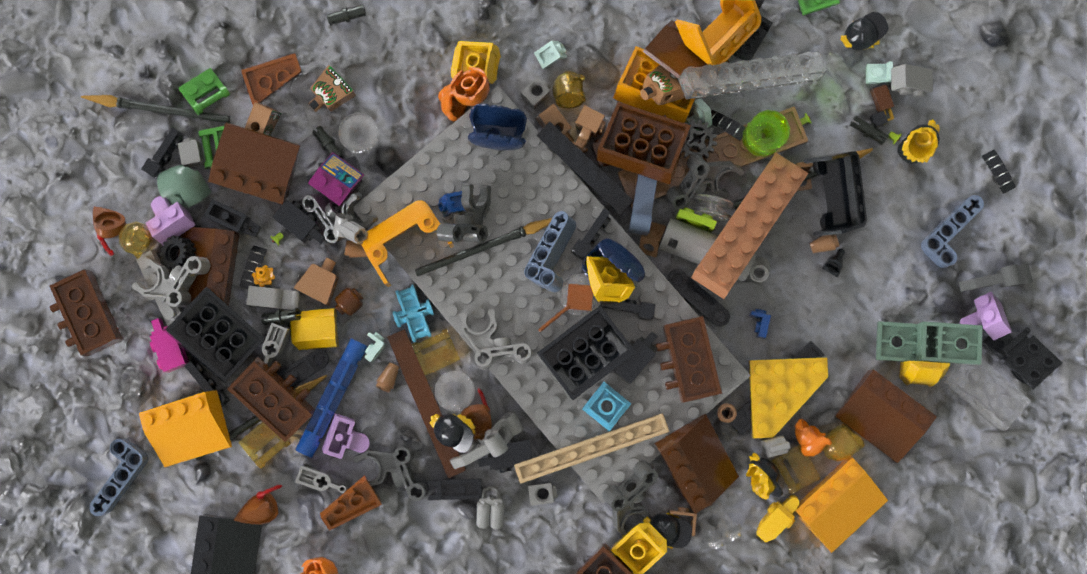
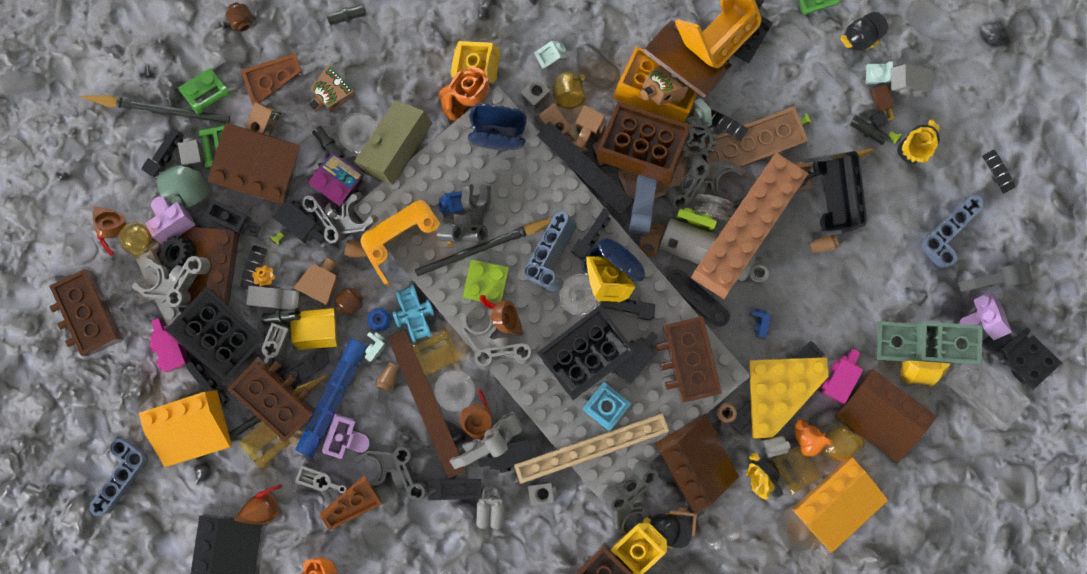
light grey piece [333,213,368,244] -> none
black hair [430,413,476,453] -> none
dark orange piece [539,284,593,332] -> none
clear brick [678,51,828,99] -> none
clear neon green wheel [743,110,790,157] -> none
yellow hinge [756,494,800,542] -> none
black piece [822,249,845,278] -> none
none -> reddish brown head [225,2,254,32]
none -> olive brick [354,100,433,185]
none -> blue plate [367,308,392,332]
none -> lime plate [463,259,509,304]
none -> dark orange piece [480,295,523,335]
none -> dark pink hinge [821,349,863,404]

